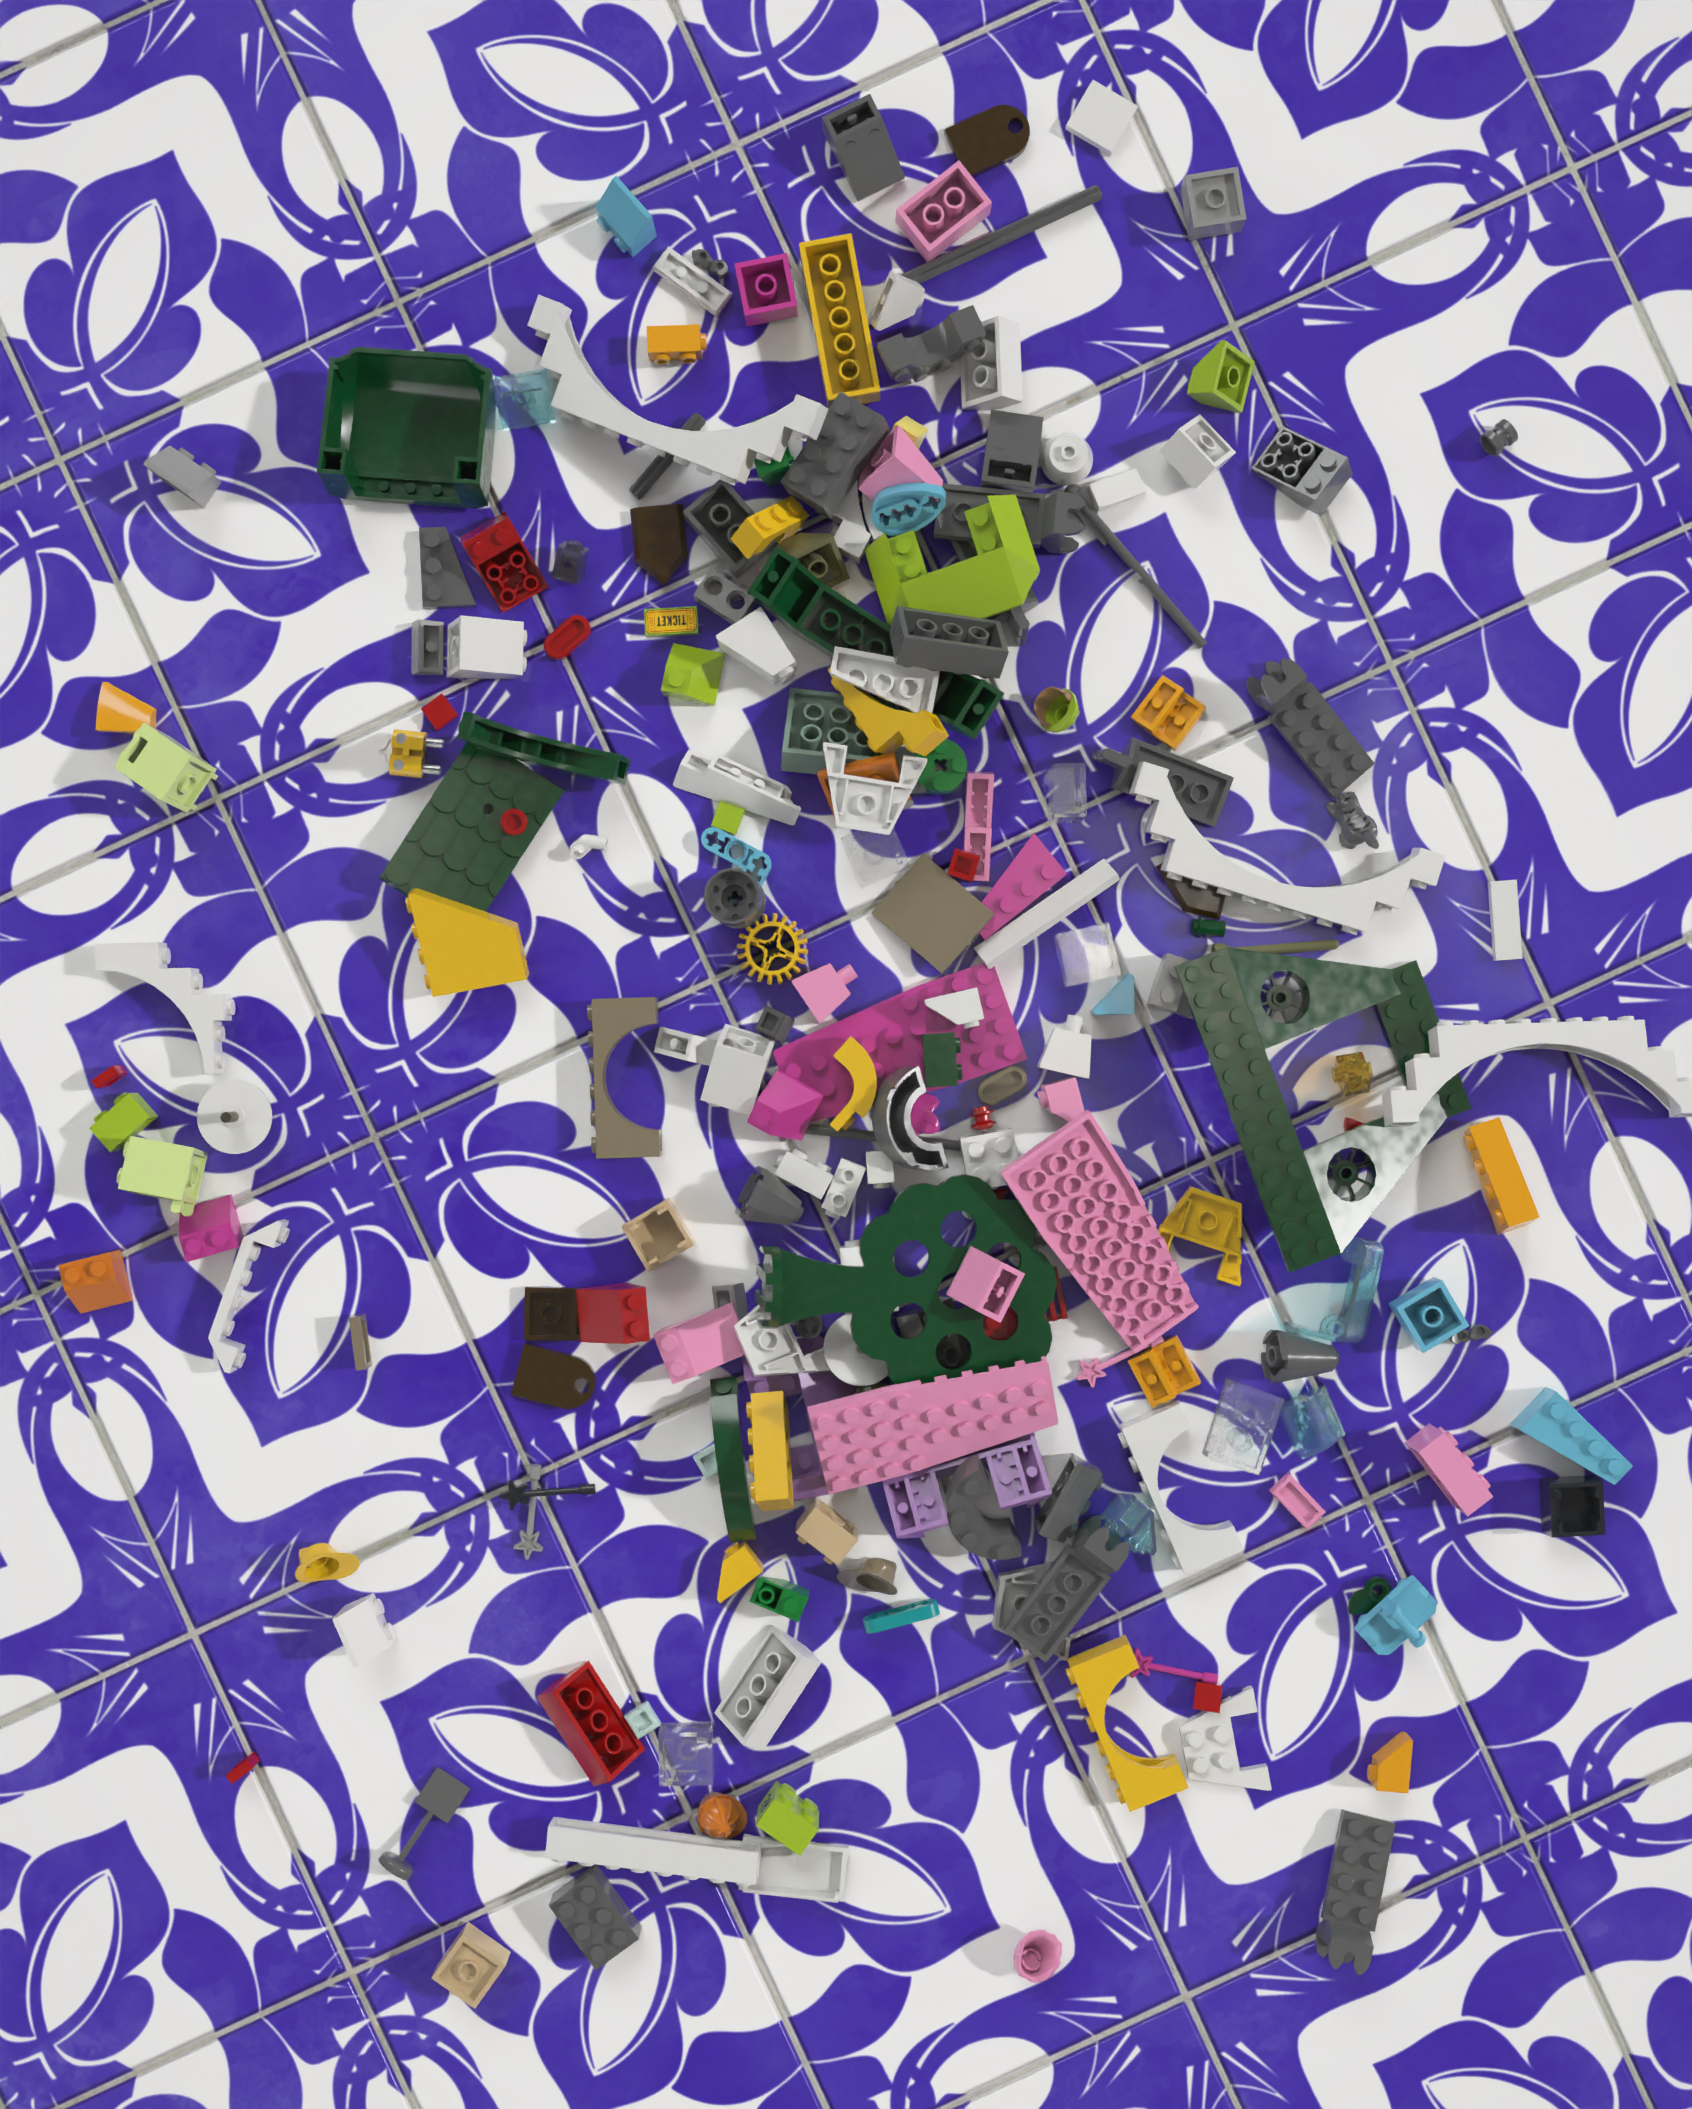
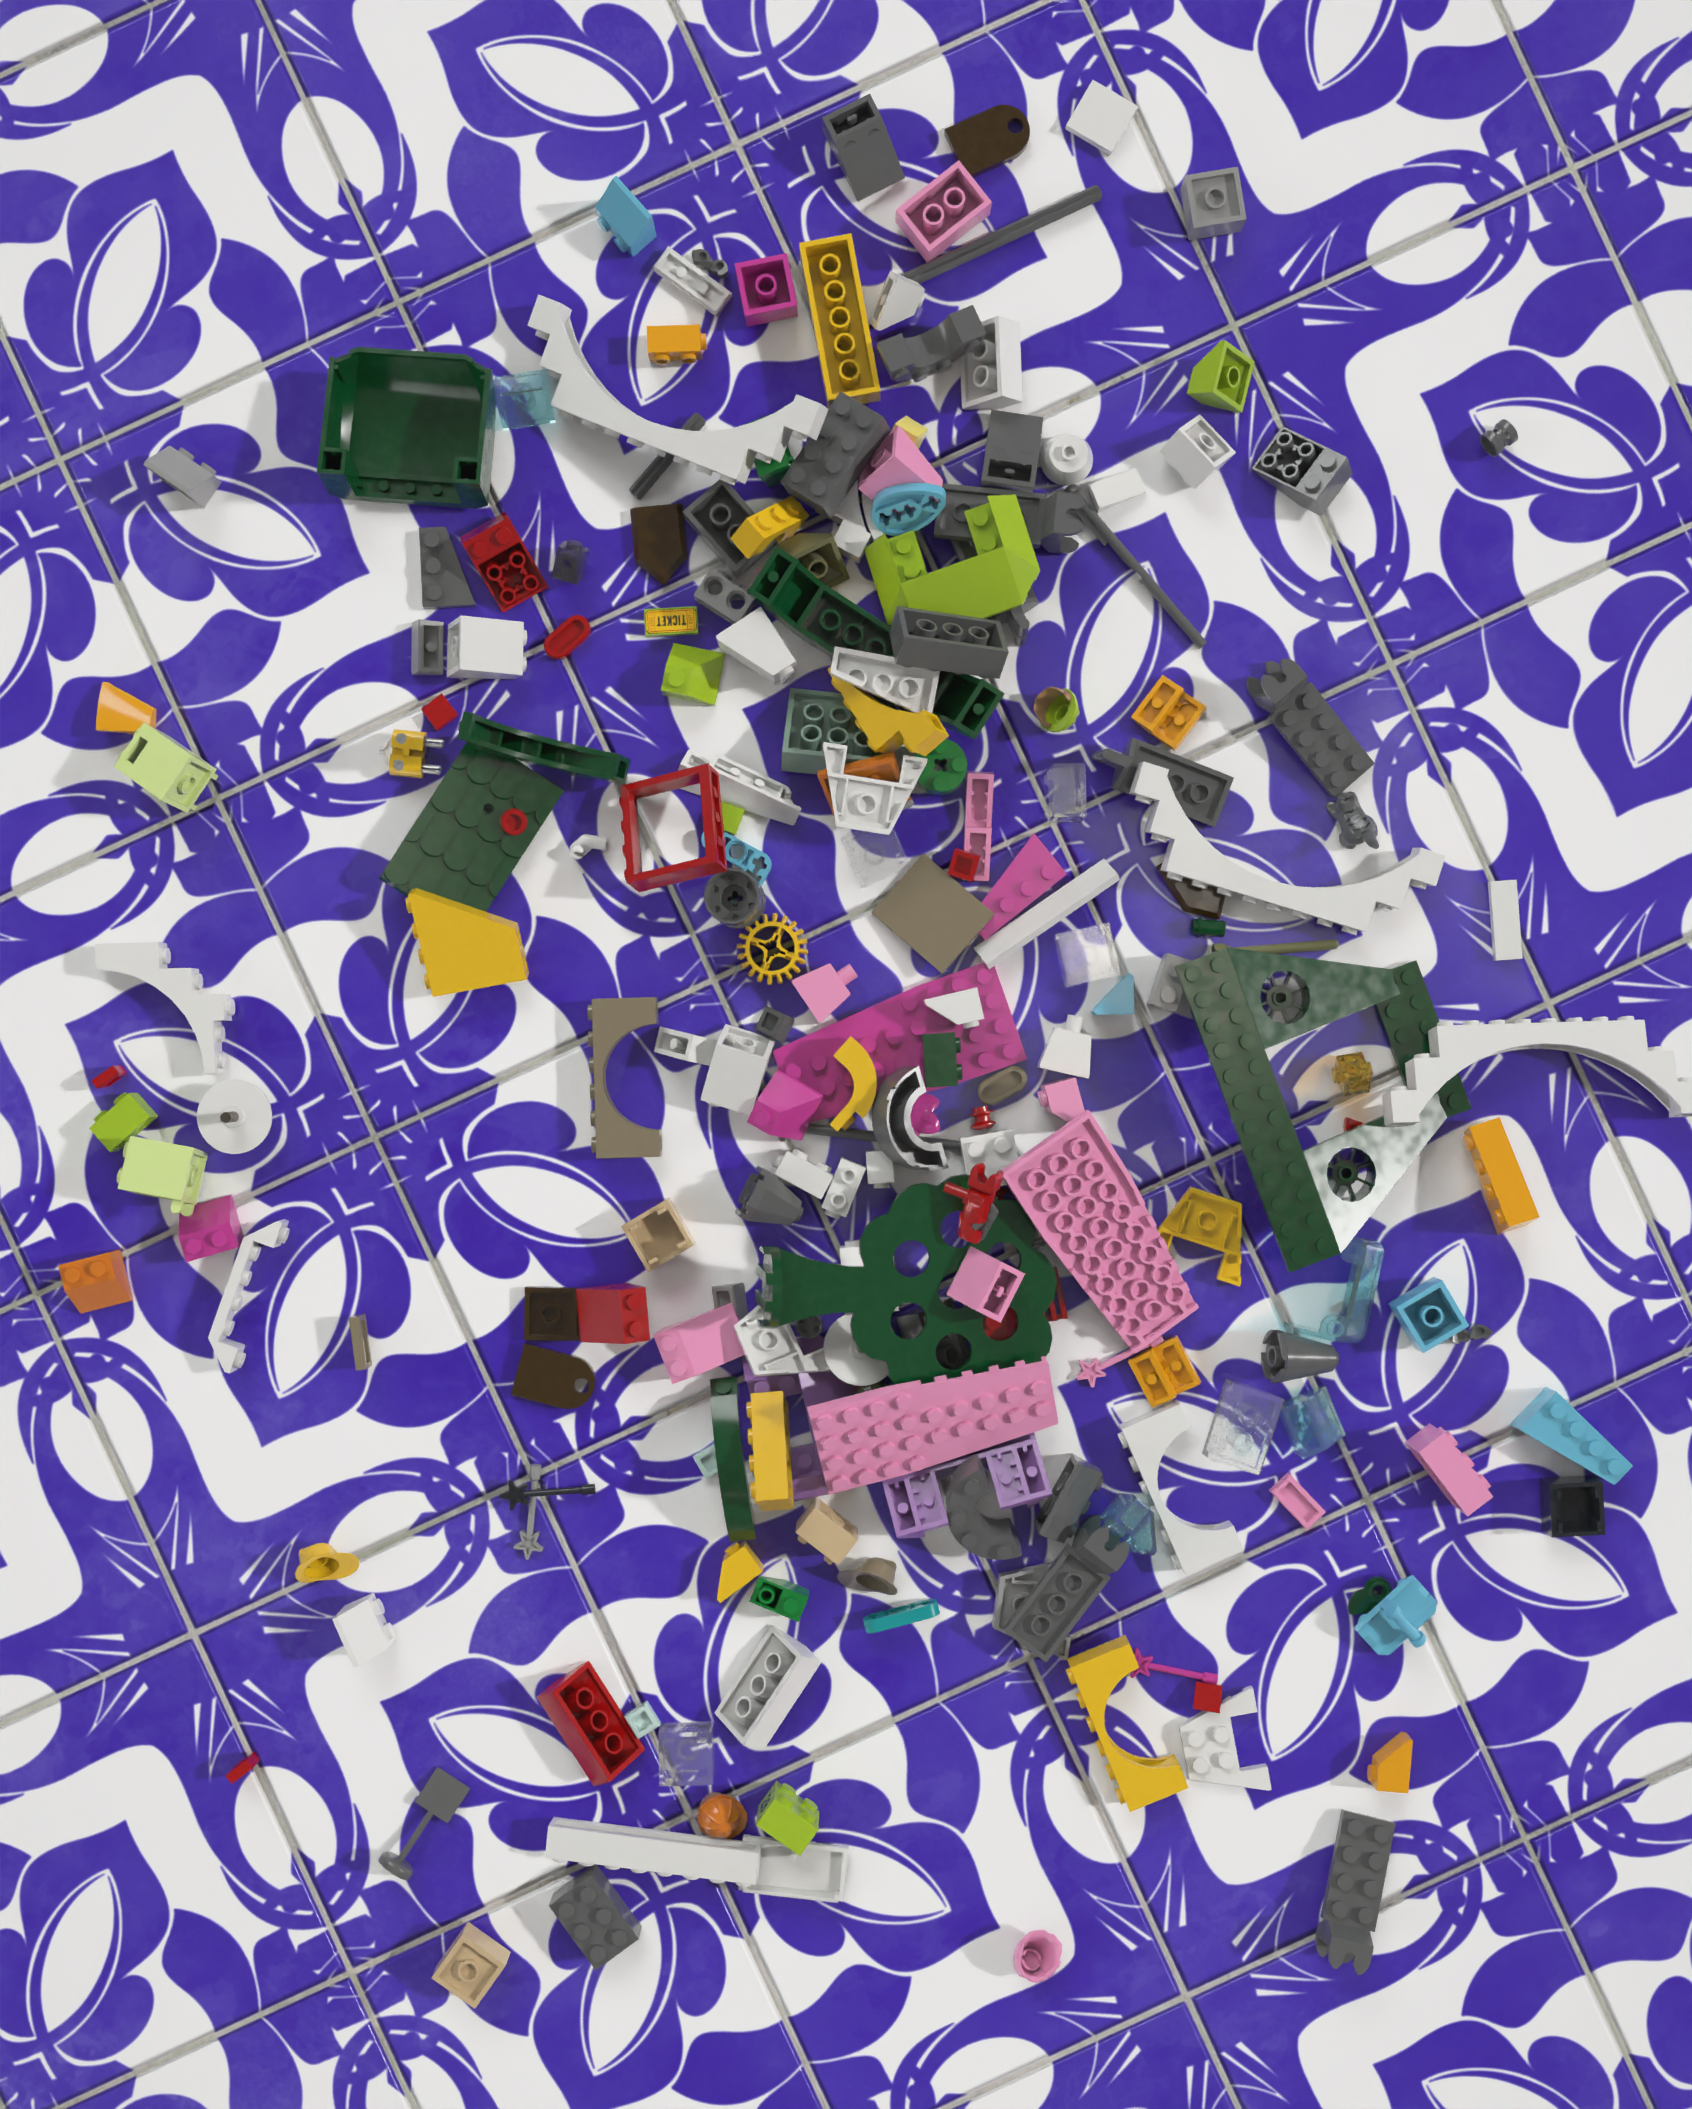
none -> red window [619,763,727,892]
none -> red piece [943,1163,1004,1244]

